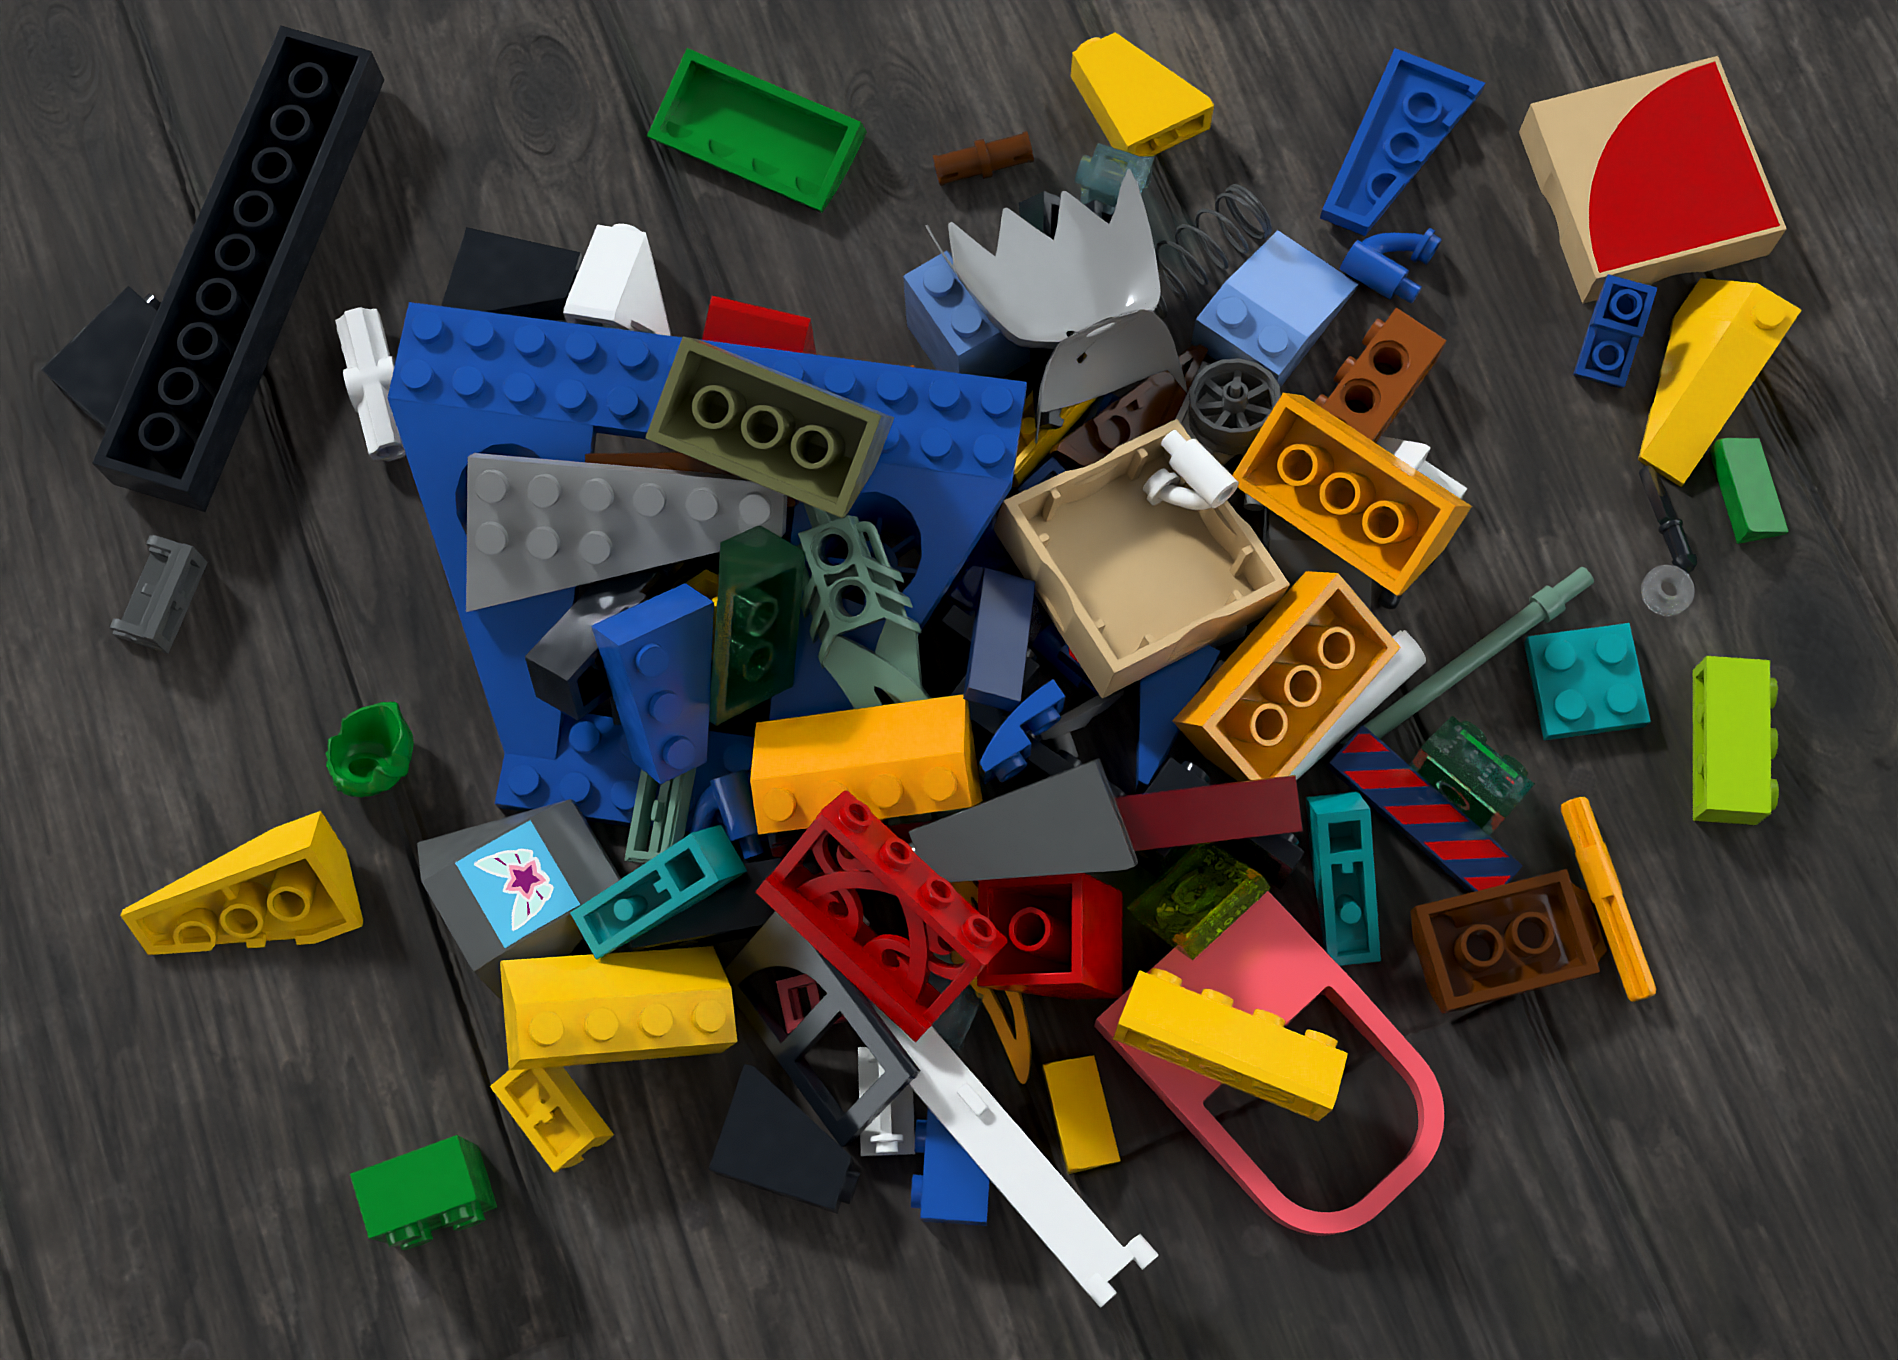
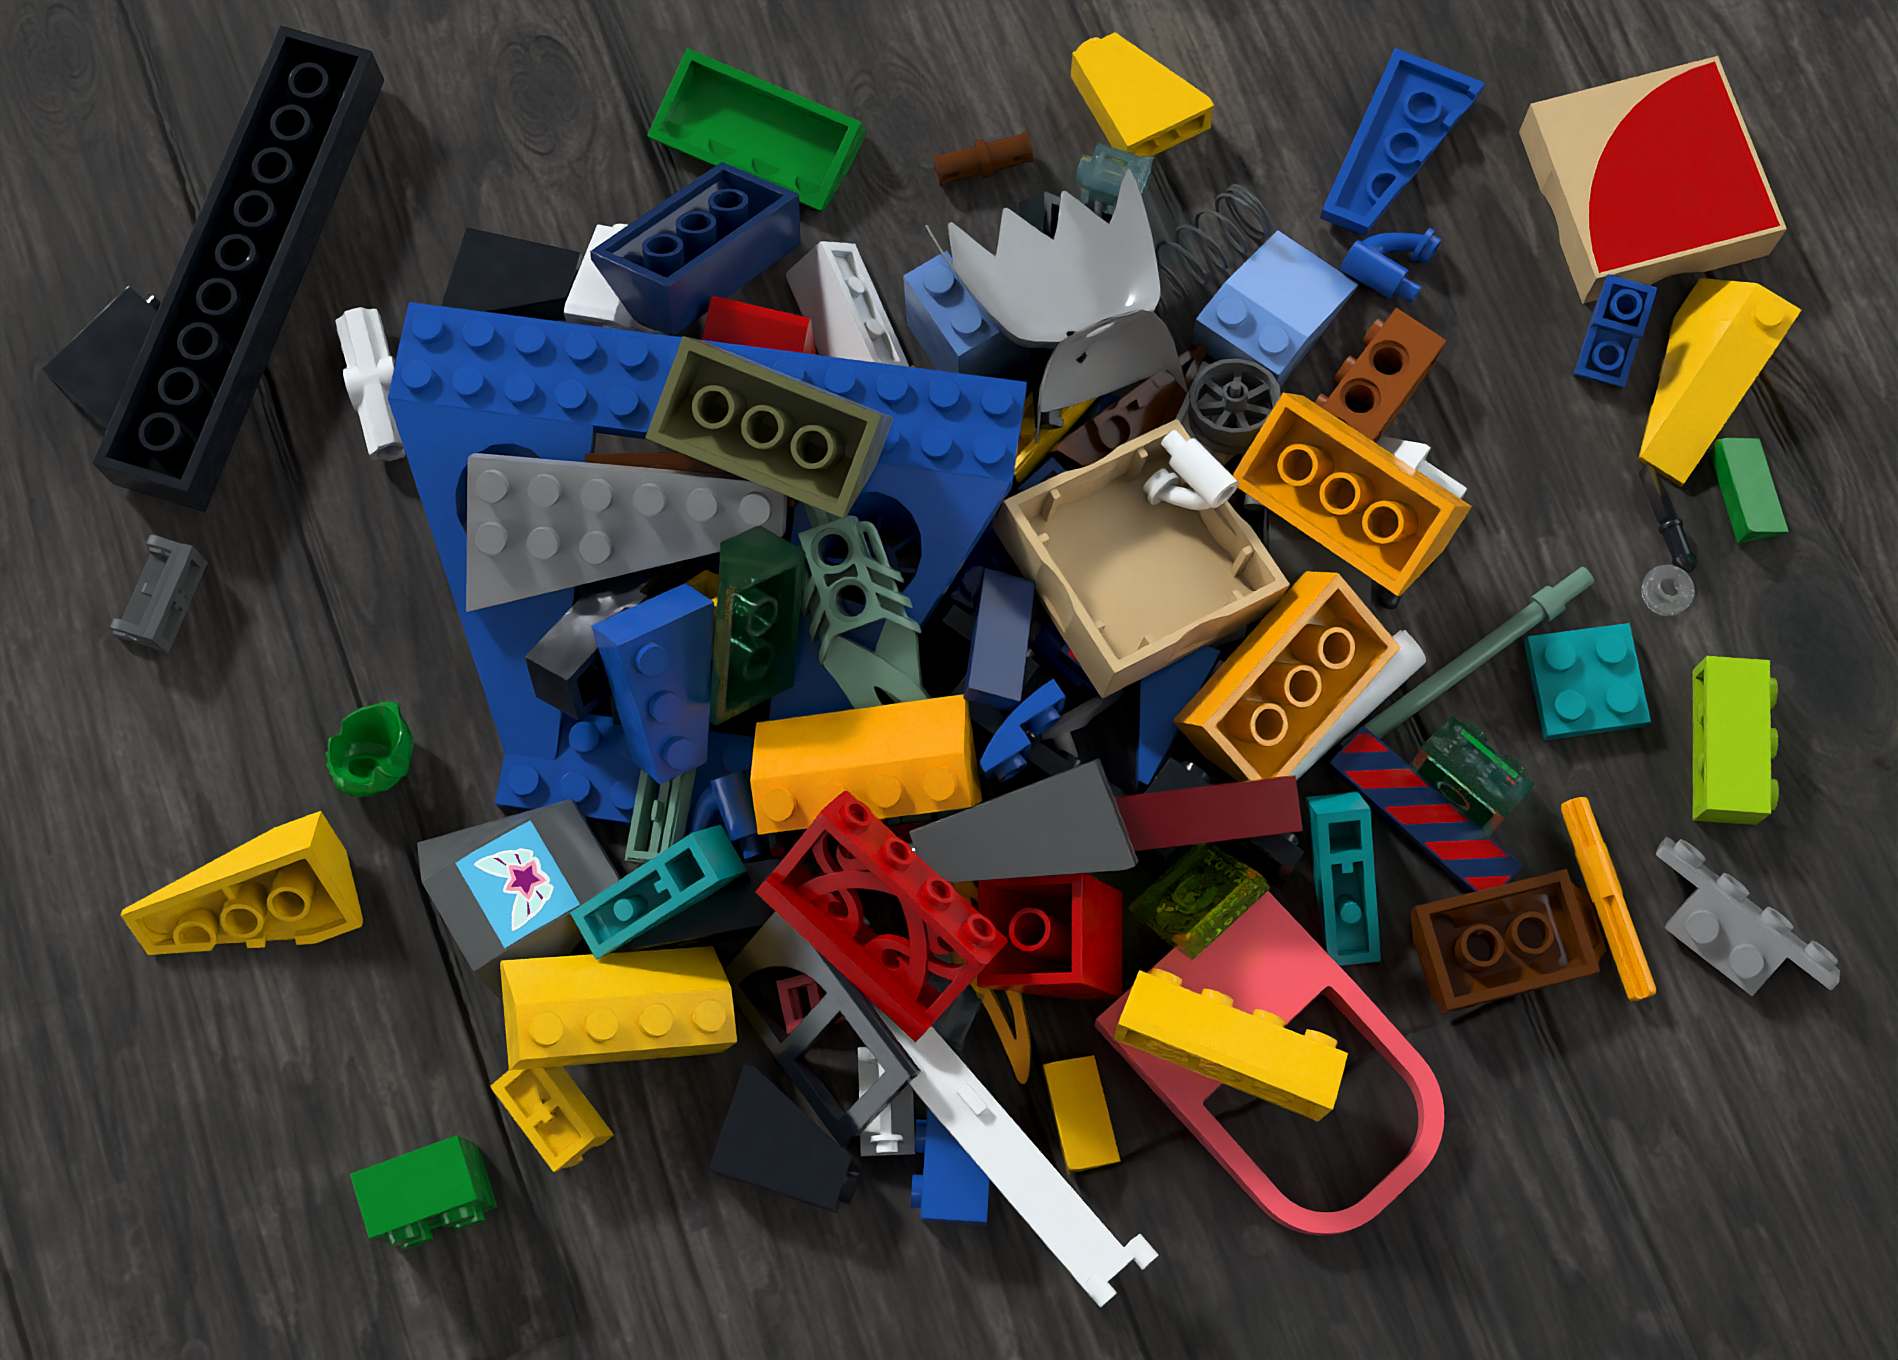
none -> dark blue slope [590,162,801,336]
none -> white panel [786,241,909,367]
none -> light grey bracket [1656,837,1840,996]

